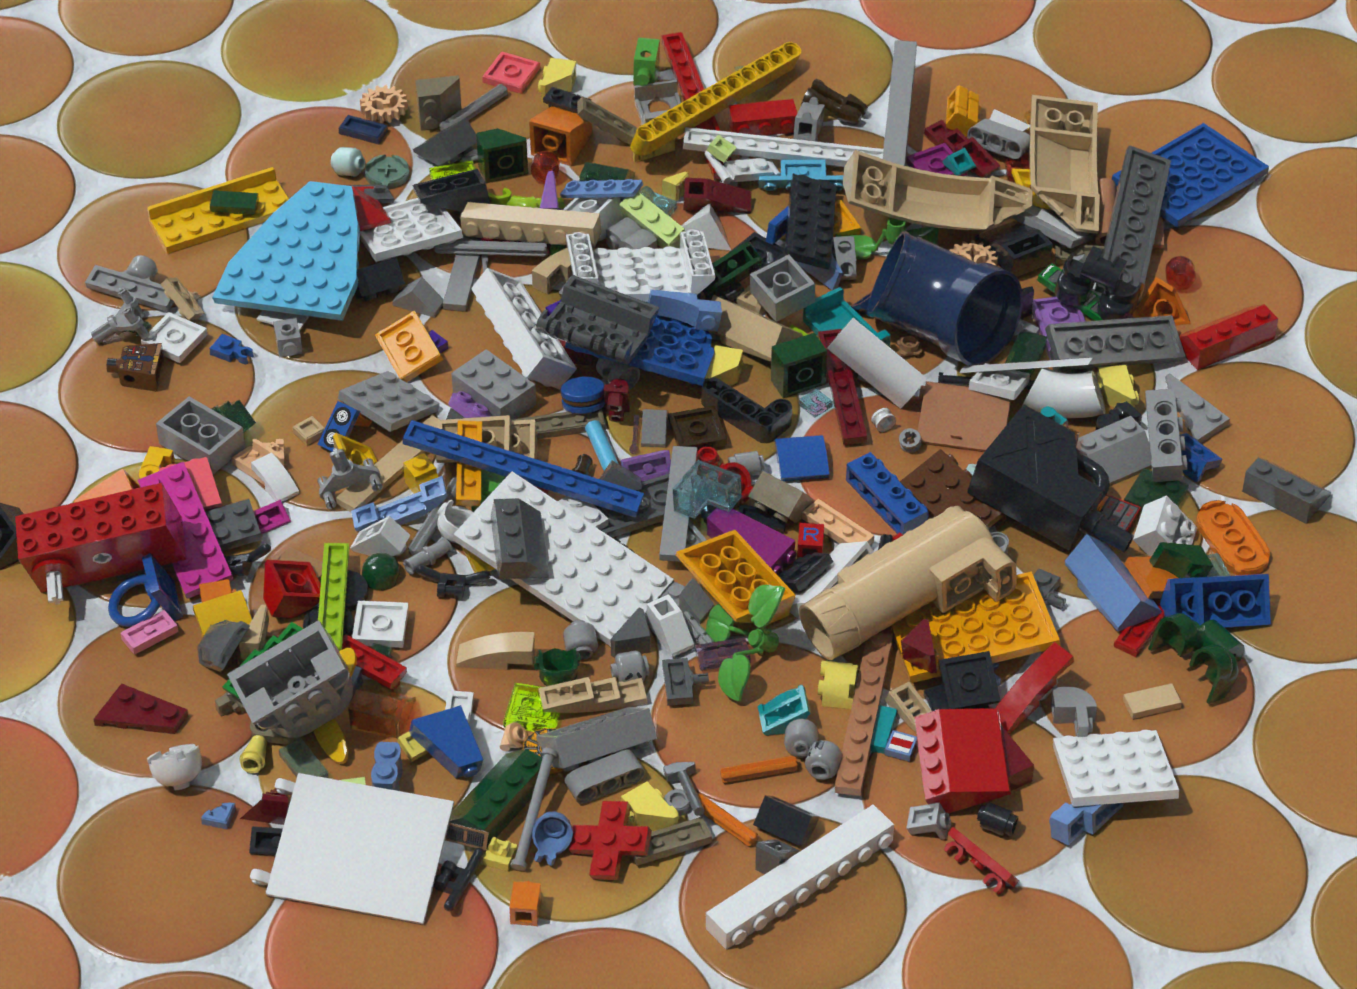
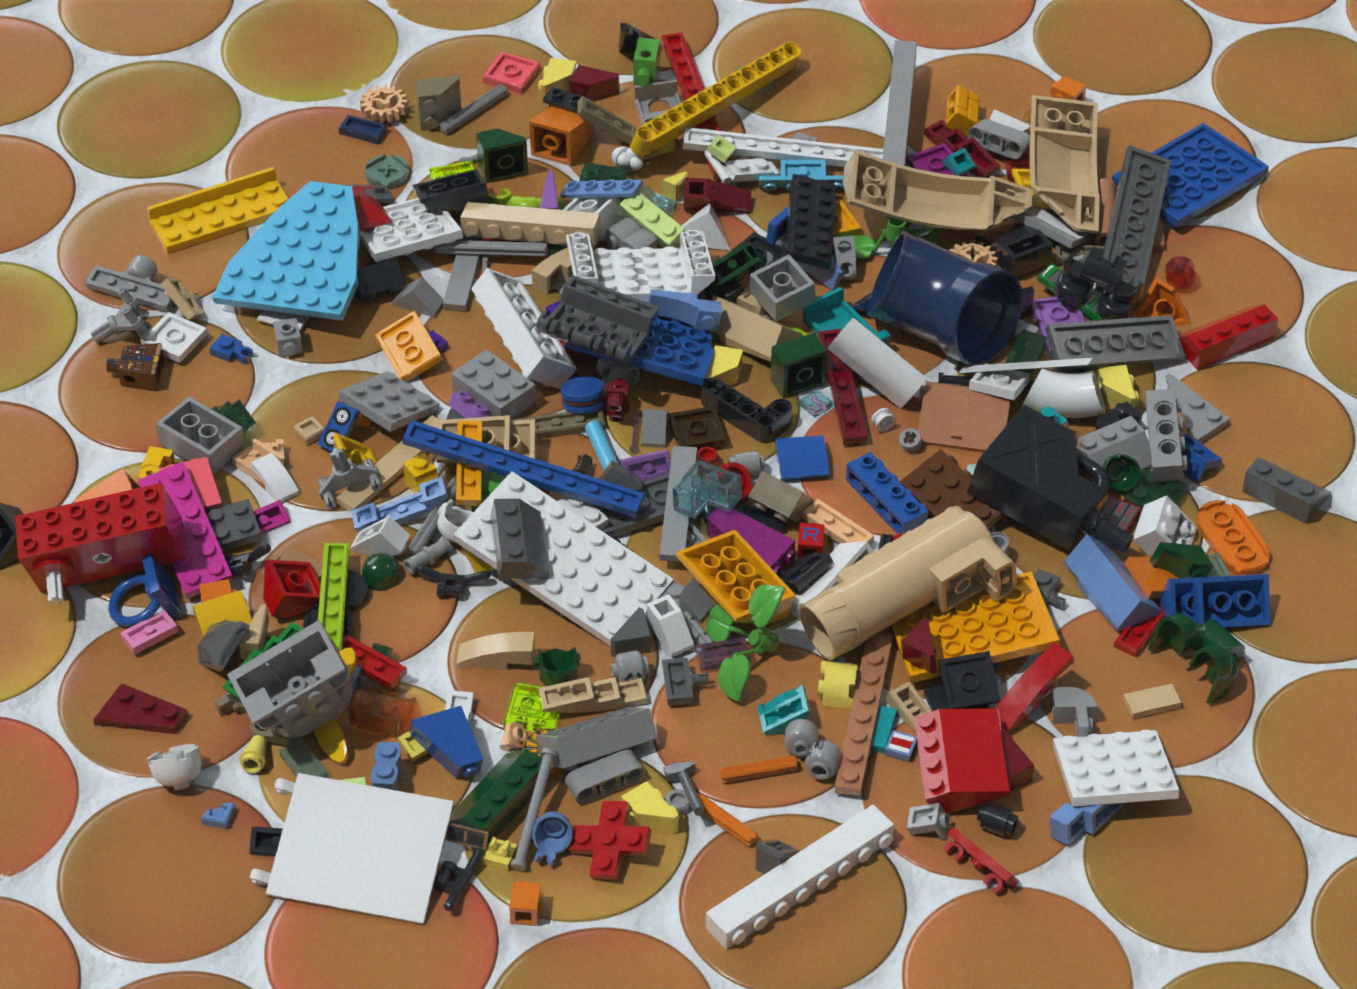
dark green tile [210,190,259,214] -> none
dark red slope [240,788,292,825] -> none
light aqua head [331,147,365,177] -> none
white plate [352,601,409,648] -> none
dark grey slope [412,118,477,165] -> none
clear red head [530,151,560,184] -> none
light grey head [563,620,598,660] -> none
dark tan plate [632,816,712,866] -> none
red brick [728,99,797,136] -> none
black brick [753,795,820,846] -> none
light grey brick [793,97,825,141] -> none
dark brown piece [801,79,868,125] -> none
medium nougat plate [897,335,922,356] -> none
none -> dark red slope [569,65,620,101]
none -> white piece [611,146,643,172]
none -> black wing [618,23,656,52]
none -> orange brick [1050,75,1086,101]
none -> dark green hair [1102,454,1141,492]

